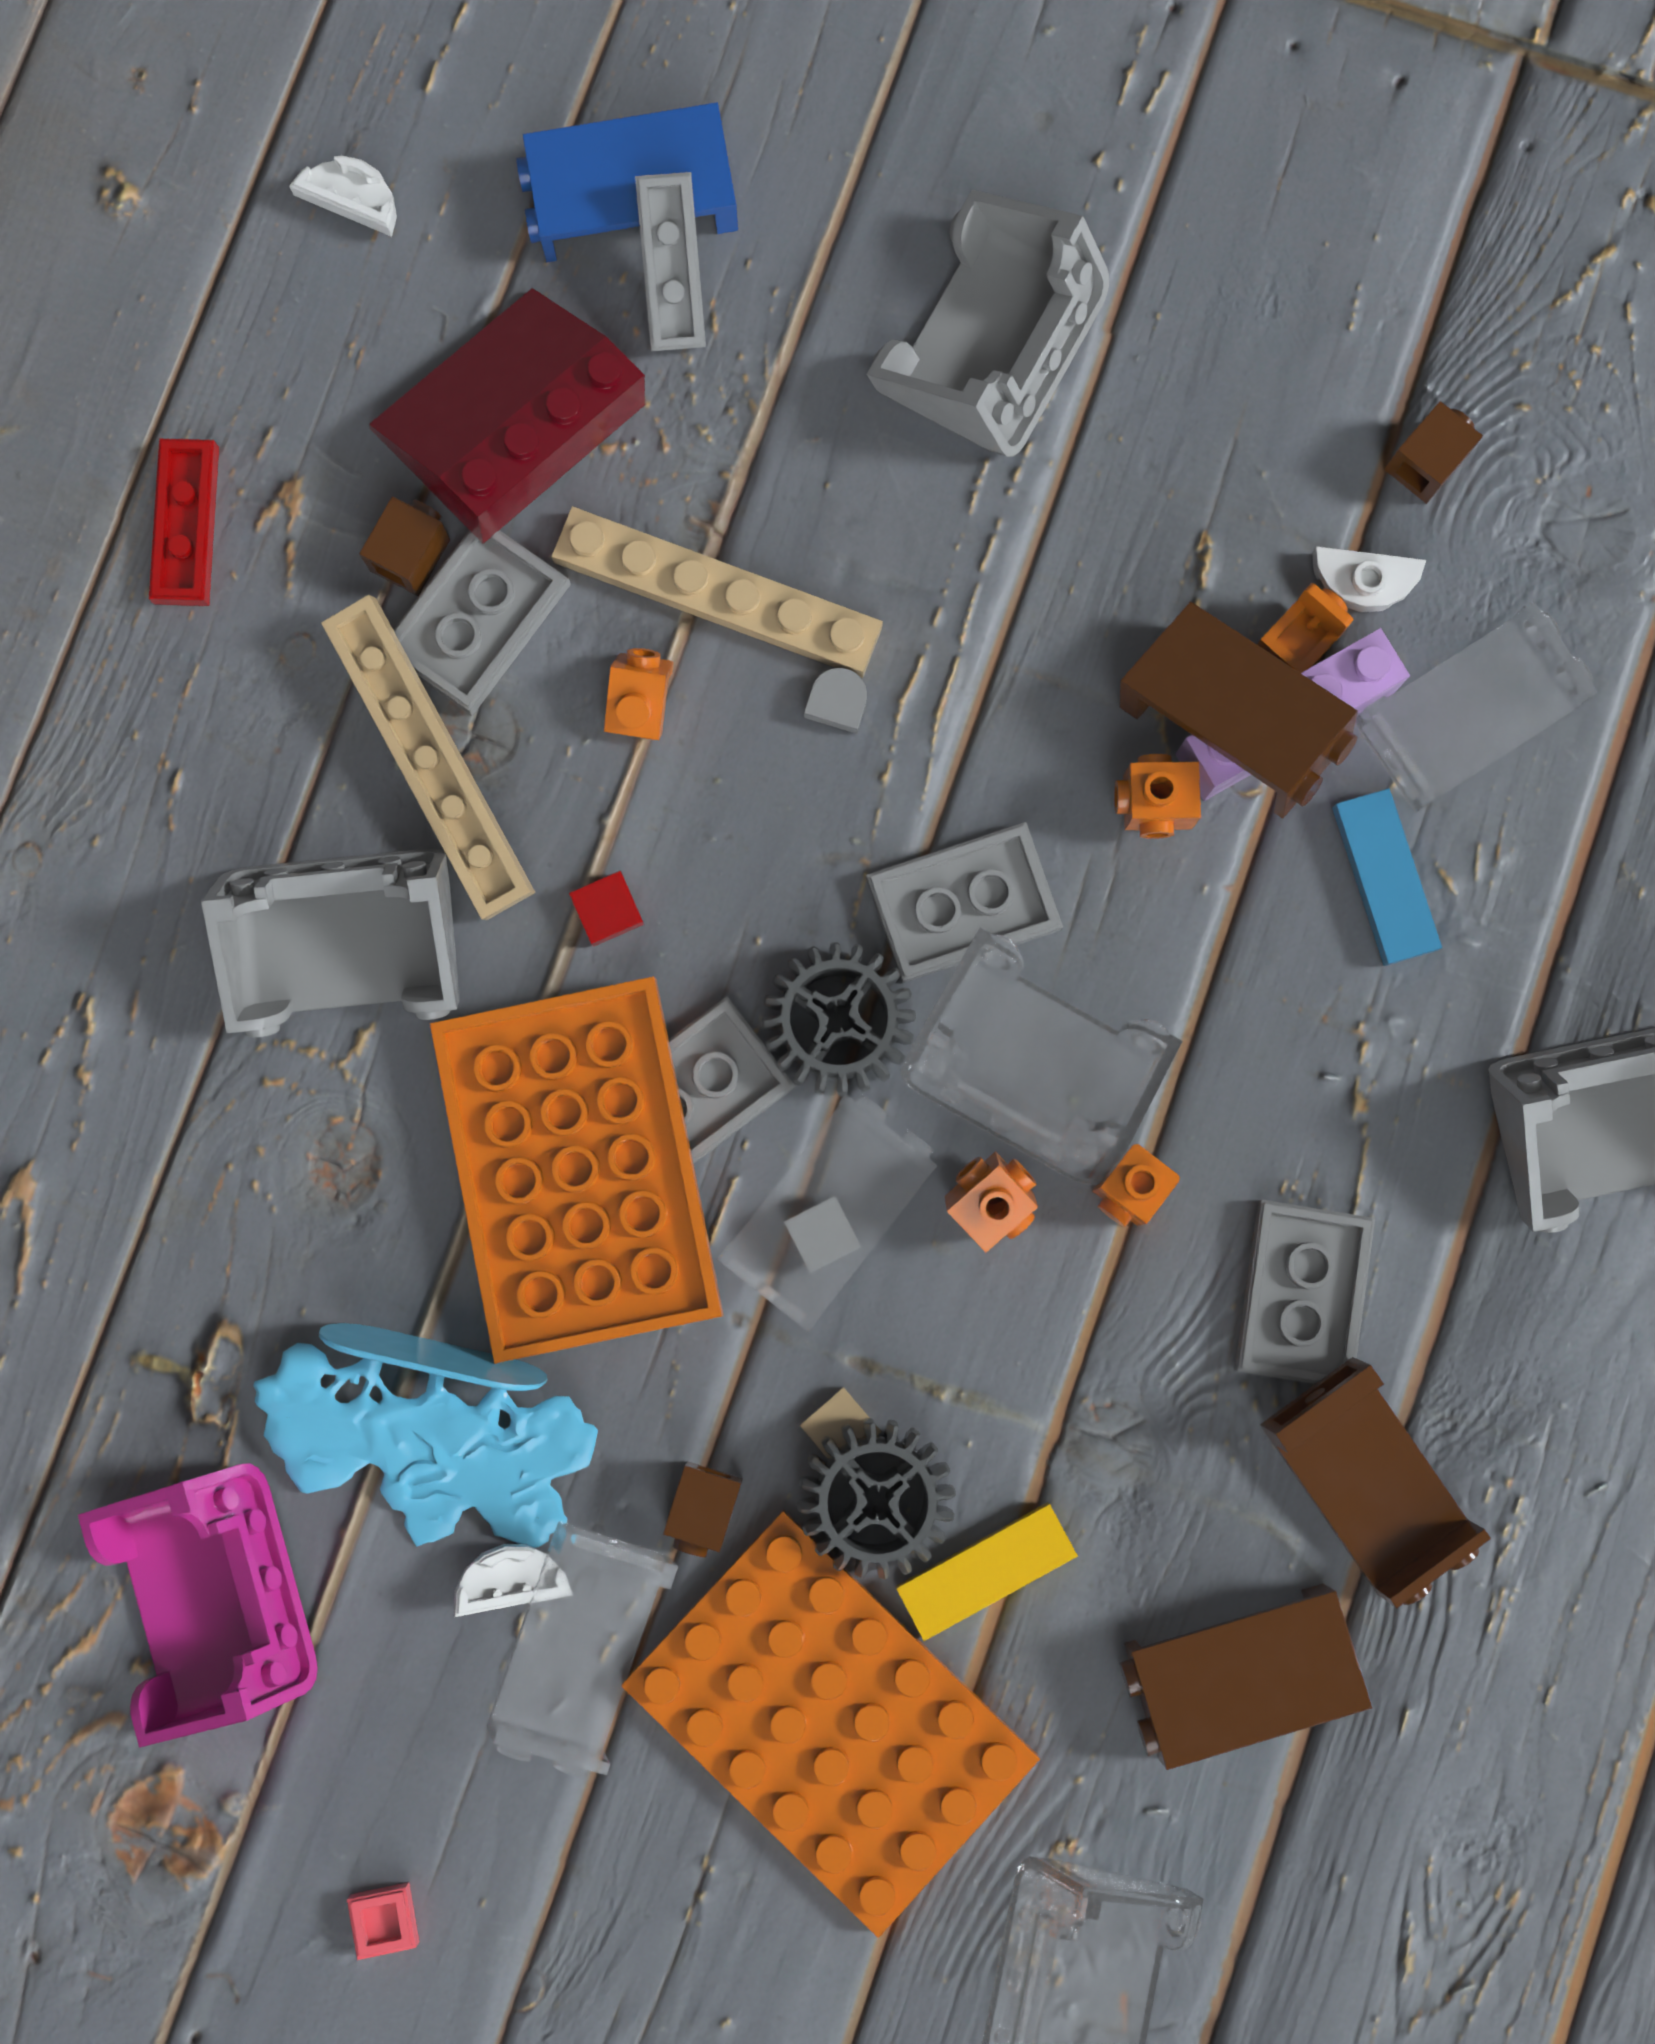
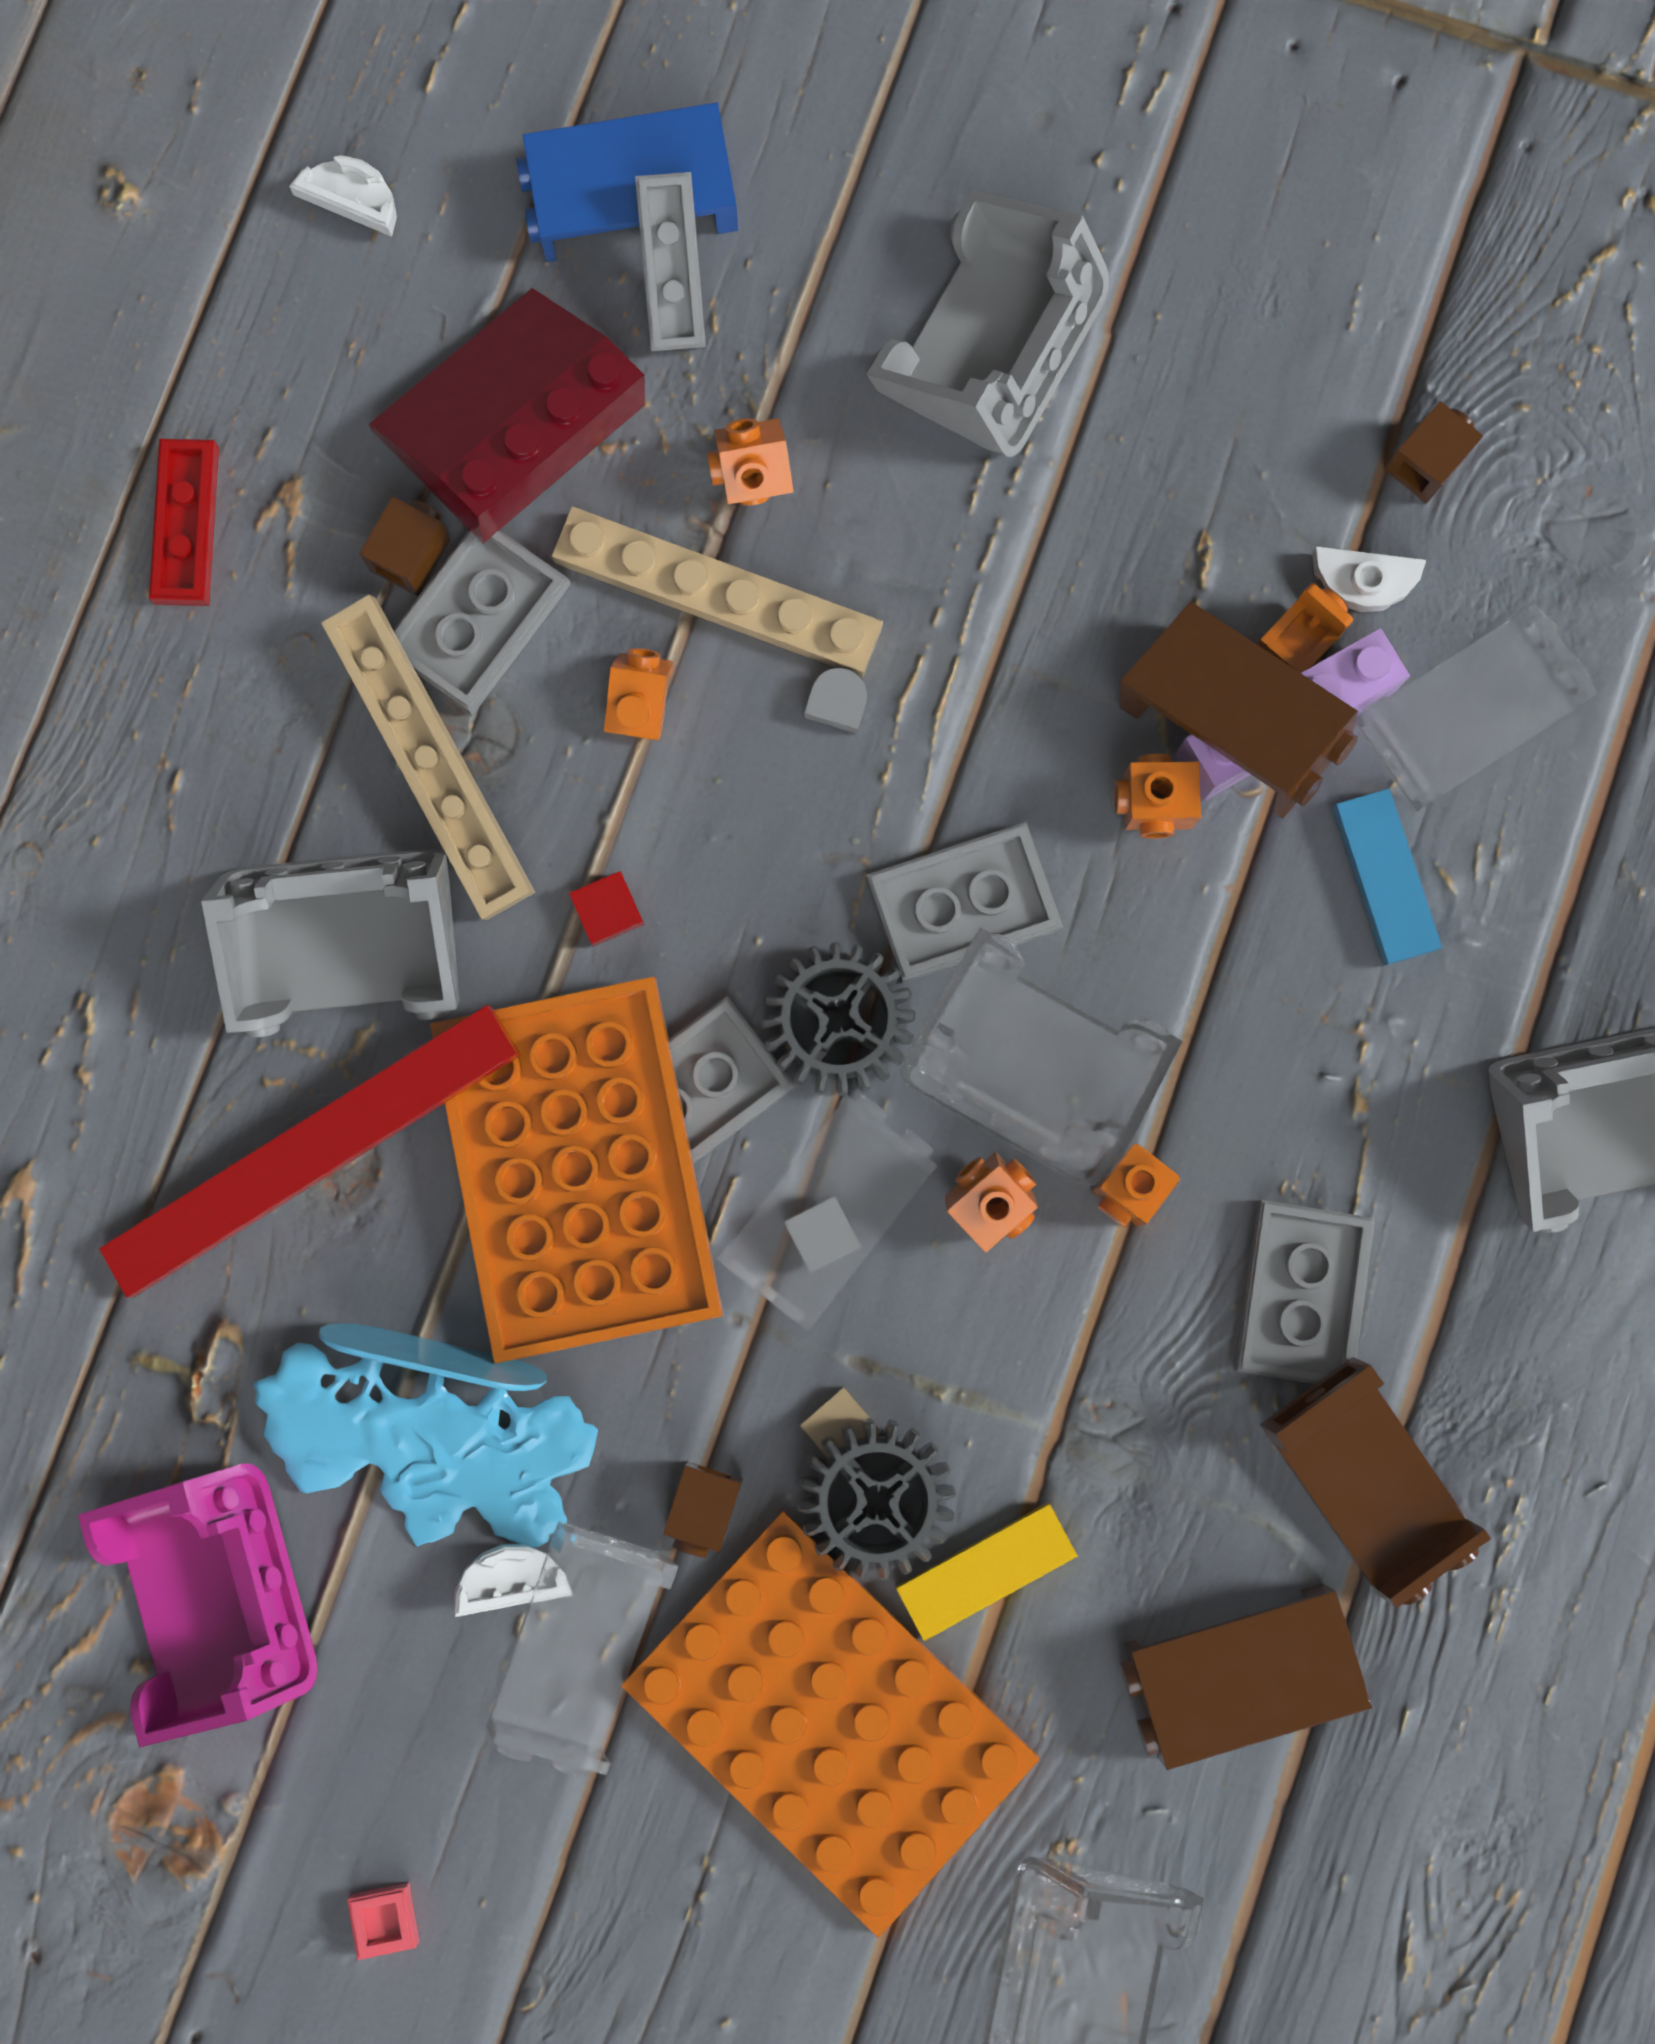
none -> red tile [99,1005,521,1298]
none -> orange brick [707,418,794,506]

